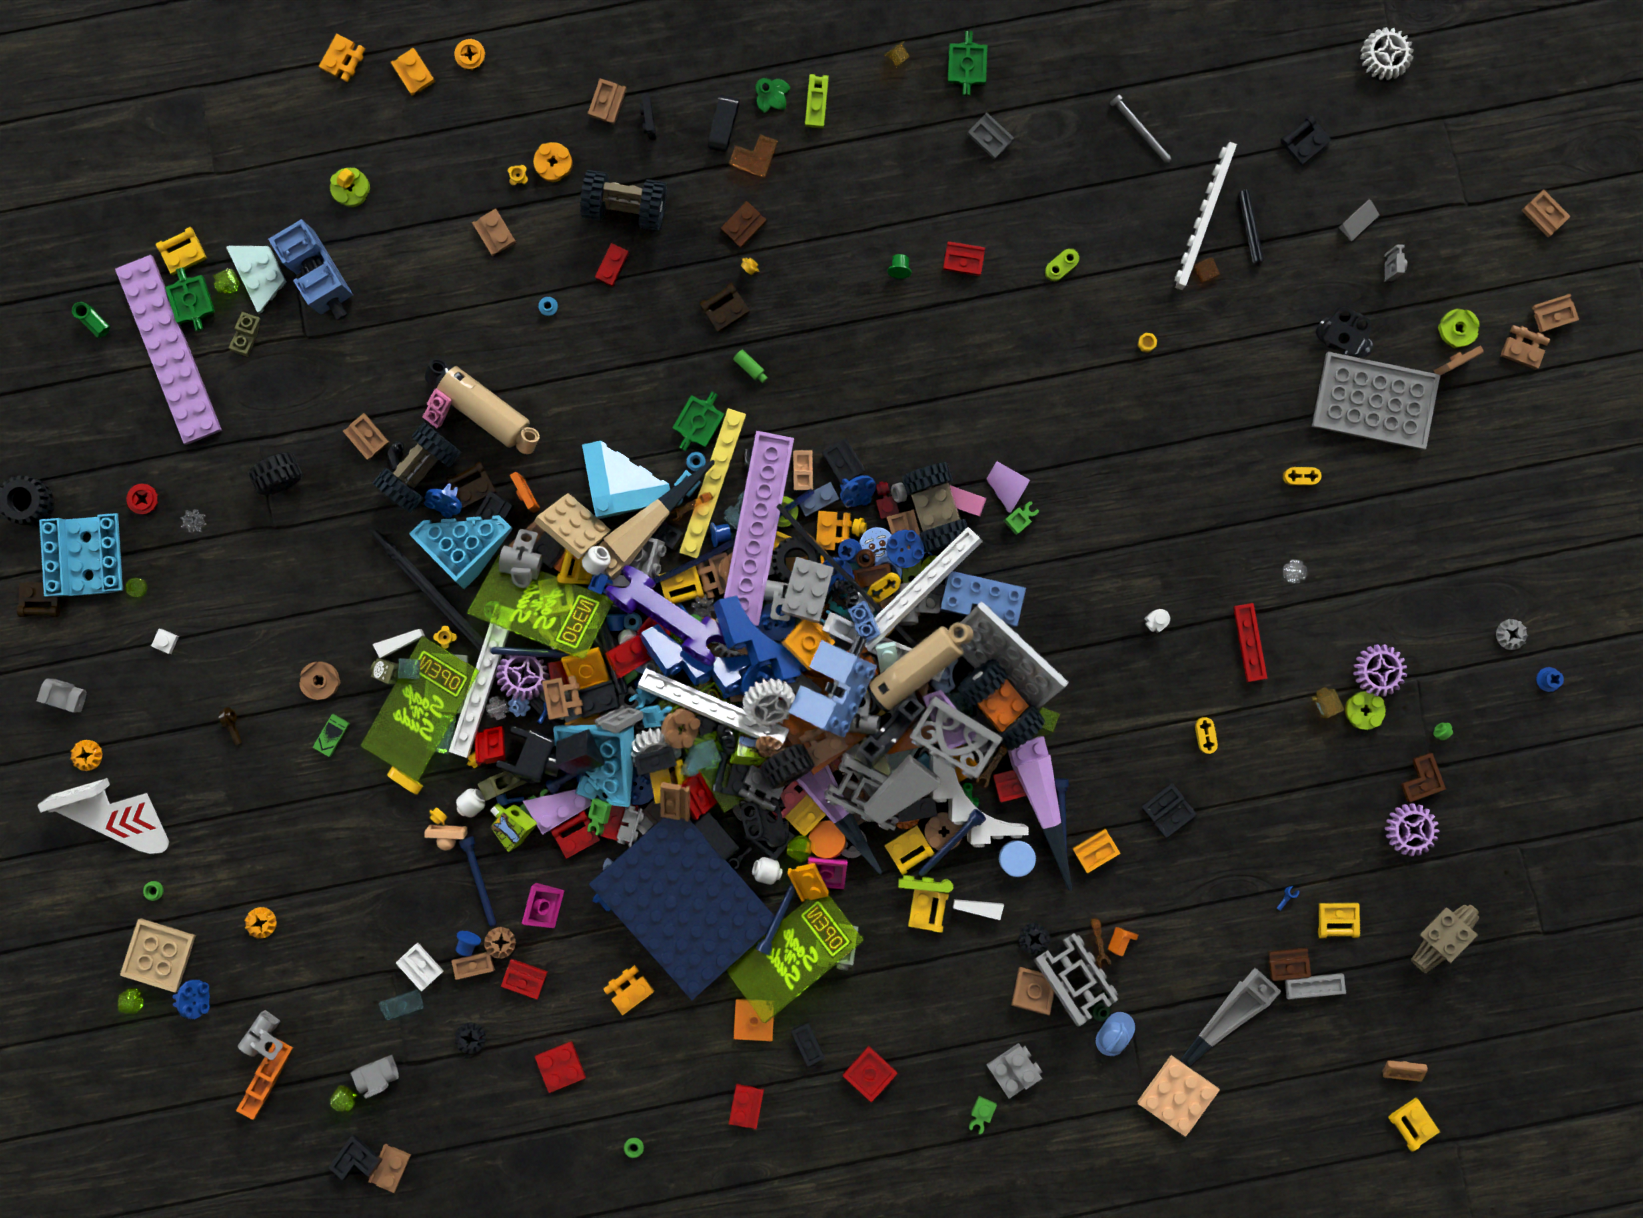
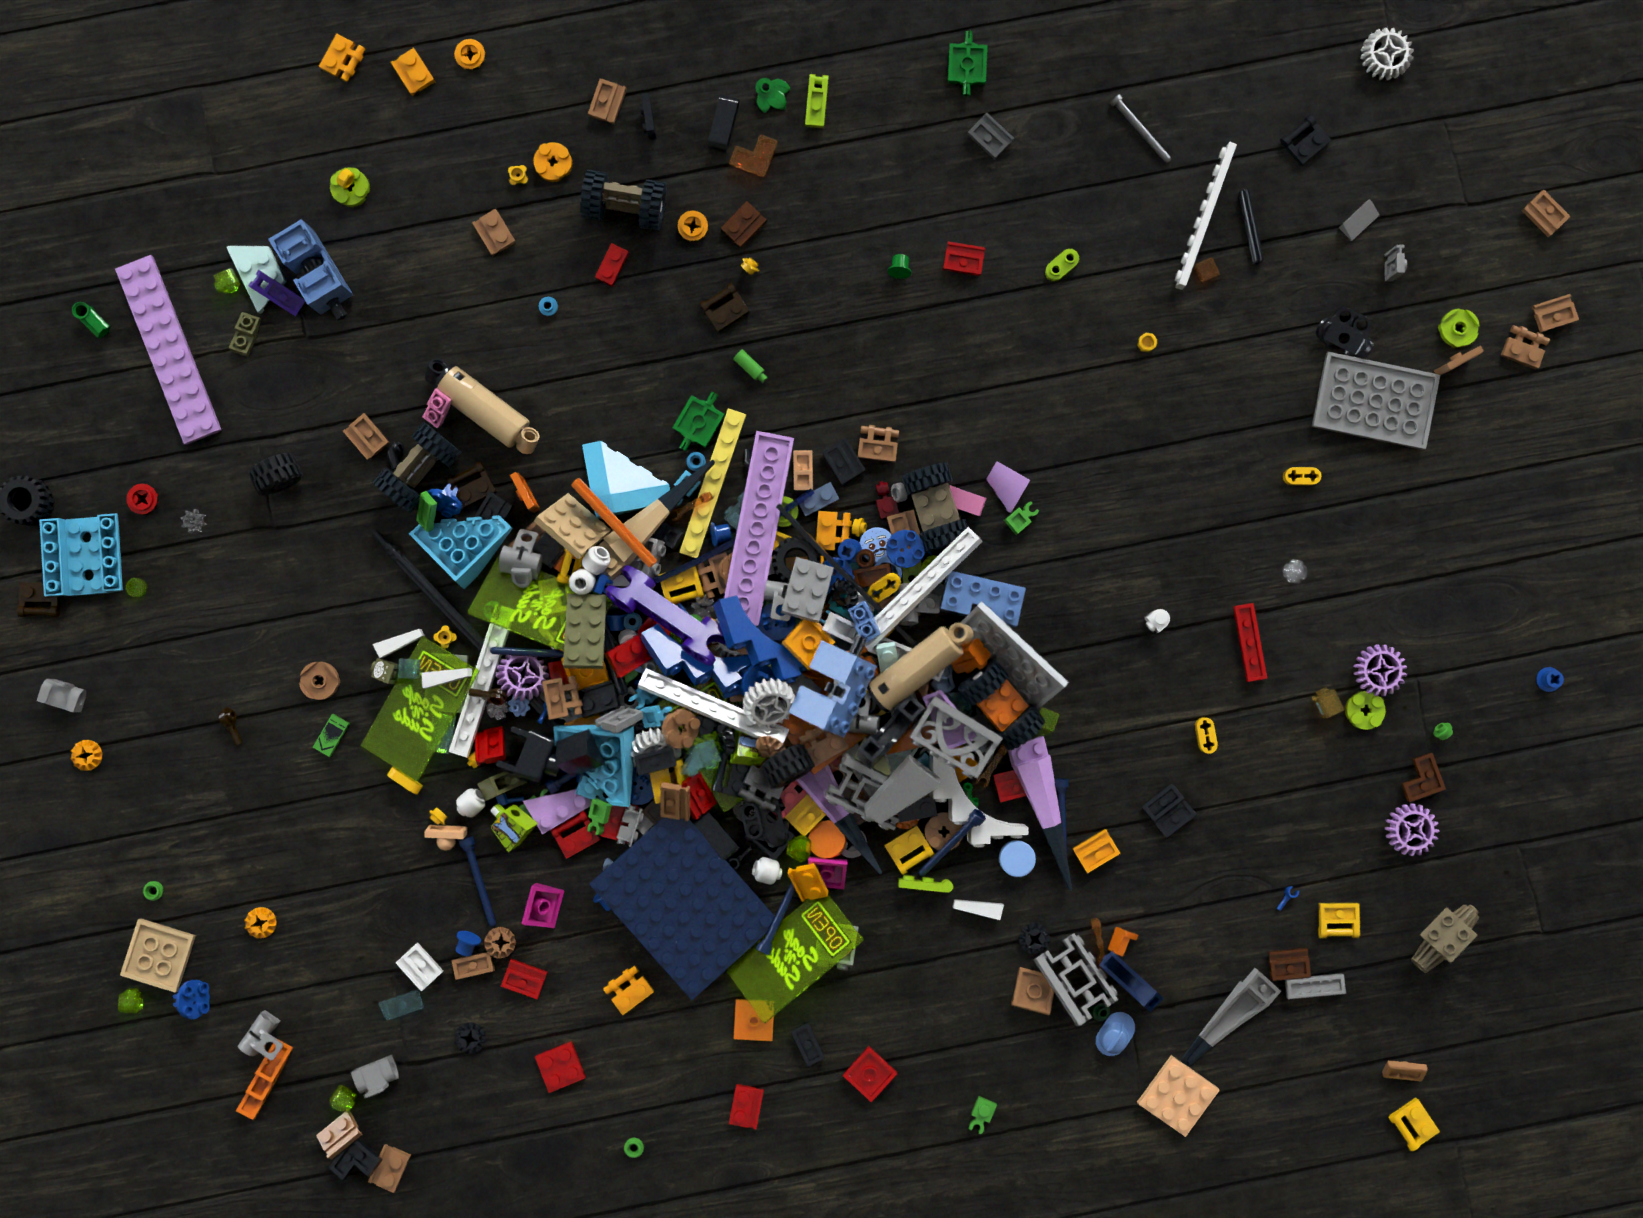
white piece [38,778,169,854] -> none
white plate [151,629,179,654] -> none
yellow plate [156,227,207,275] -> none
green plate [165,268,215,331] -> none
blue plate [840,475,876,508] -> none
clear yellow piece [884,41,910,66] -> none
yellow plate [908,889,949,932] -> none
light grey plate [987,1043,1042,1098] -> none
light grey gear [1496,619,1528,650] -> none
none -> dark purple plate [248,269,305,316]
none -> plate [316,1111,363,1159]
none -> bright green tile [416,491,437,532]
none -> white piece [421,668,472,689]
none -> dark brown plate [469,688,507,706]
none -> olive plate [563,594,607,669]
none -> white head [569,568,596,595]
none -> orange axle [572,478,657,568]
none -> light orange gear [678,211,708,241]
none -> medium nougat plate [858,425,899,462]
none -> orange brick [950,638,991,674]
none -> dark blue arch [1099,951,1163,1012]

